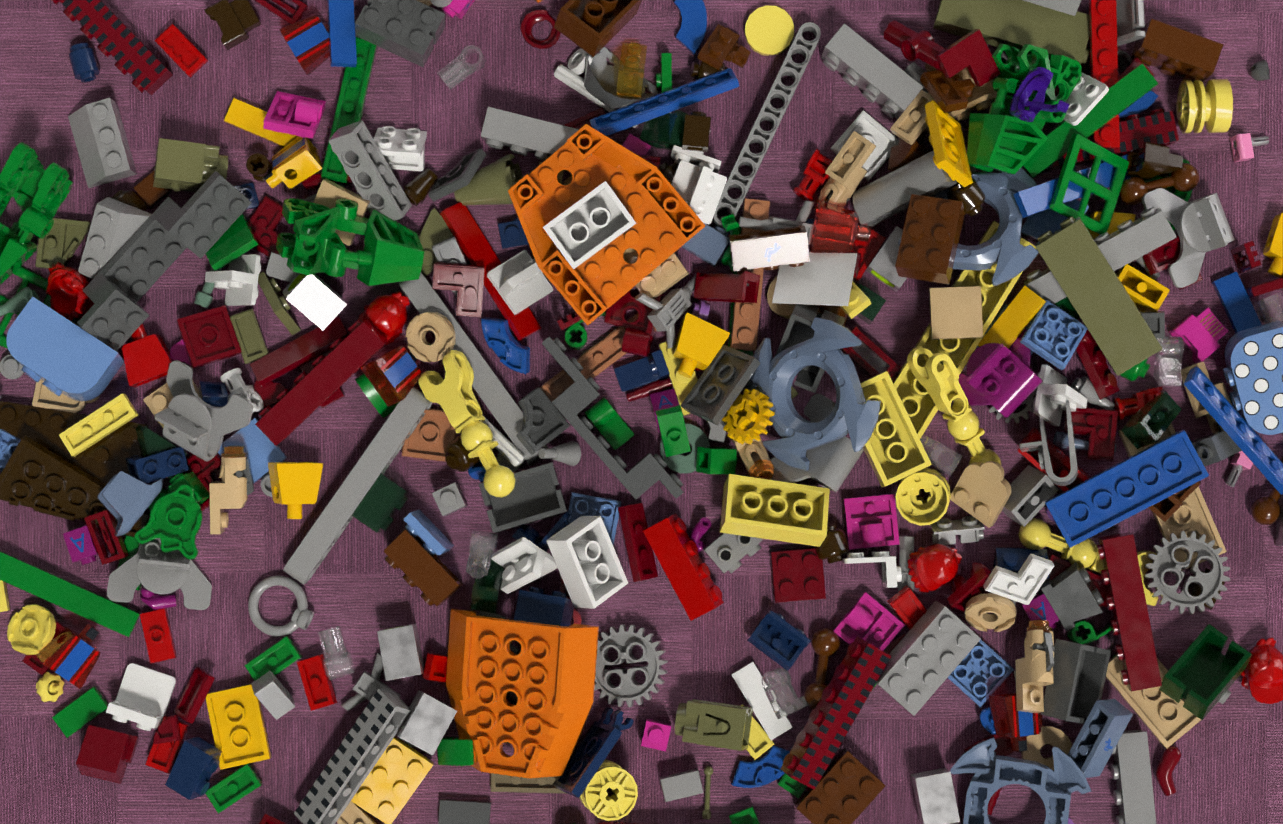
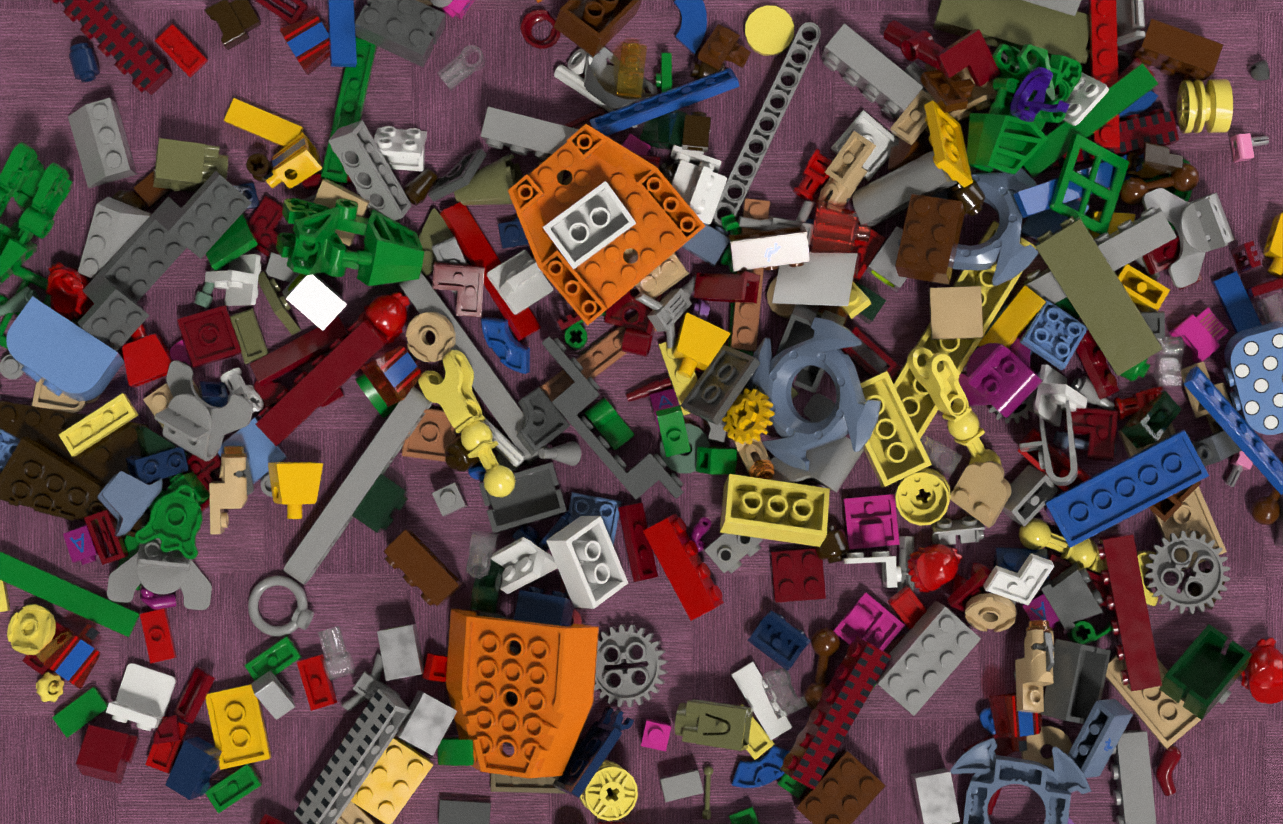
olive wing [35,218,91,269] -> none
dark pink plate [263,91,326,139] -> none
medium blue tile [404,509,454,556] -> none
dark blue bracket [614,350,670,392] -> none
medium blue tile [948,640,1014,707] -> none

